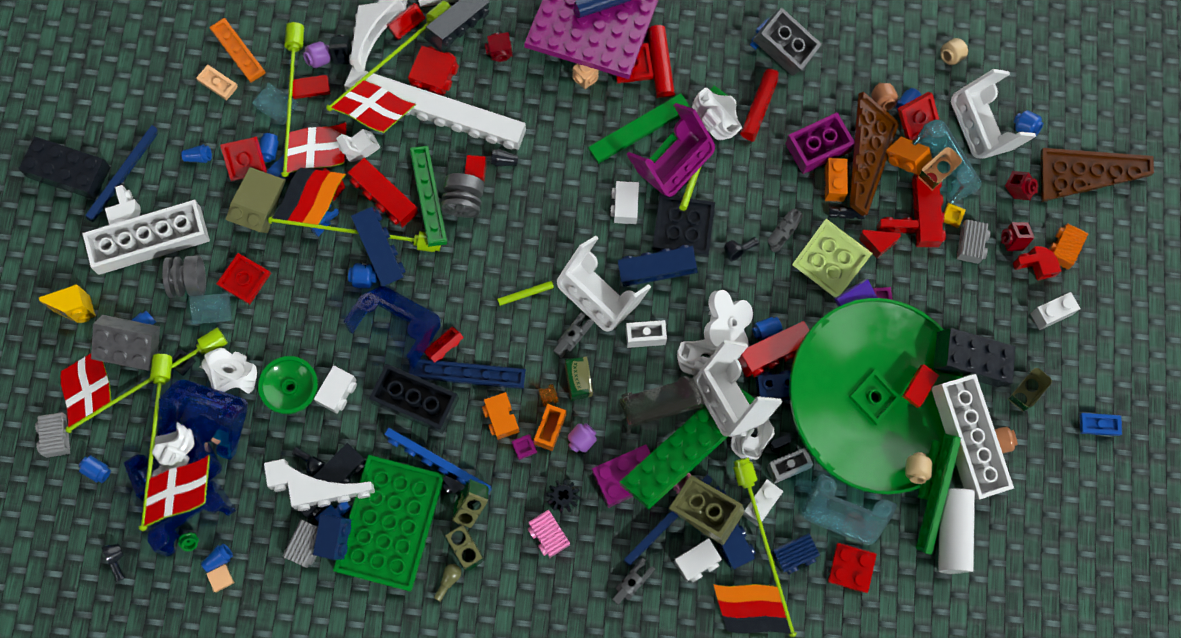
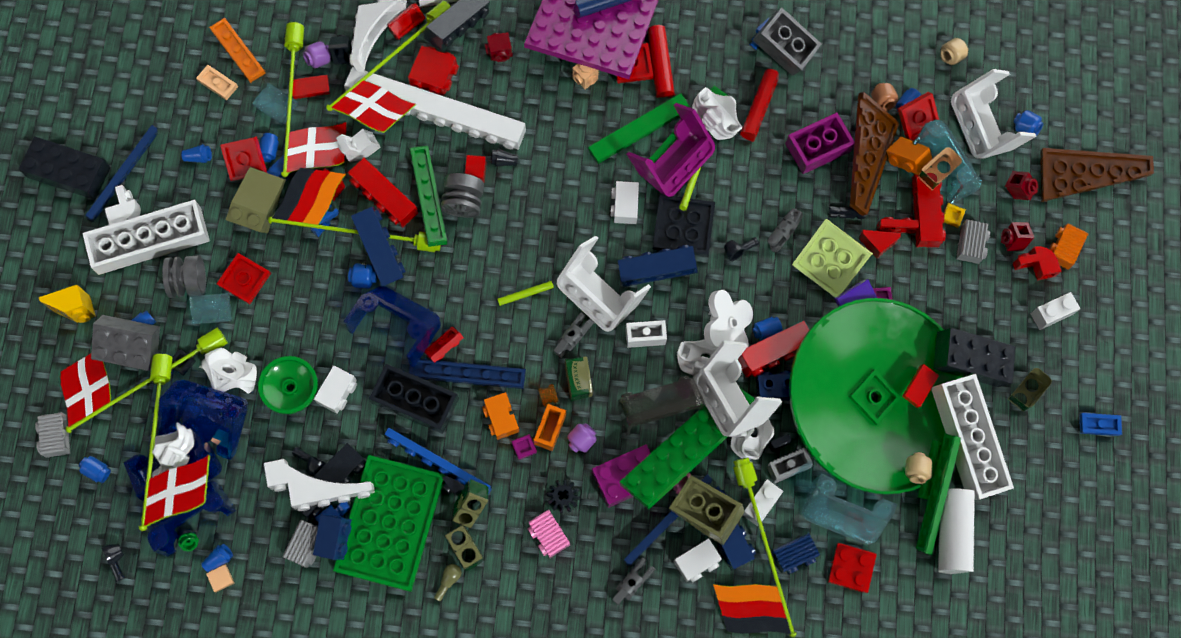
orange brick [825,158,848,202] -> none
nougat head [994,427,1018,454] -> none

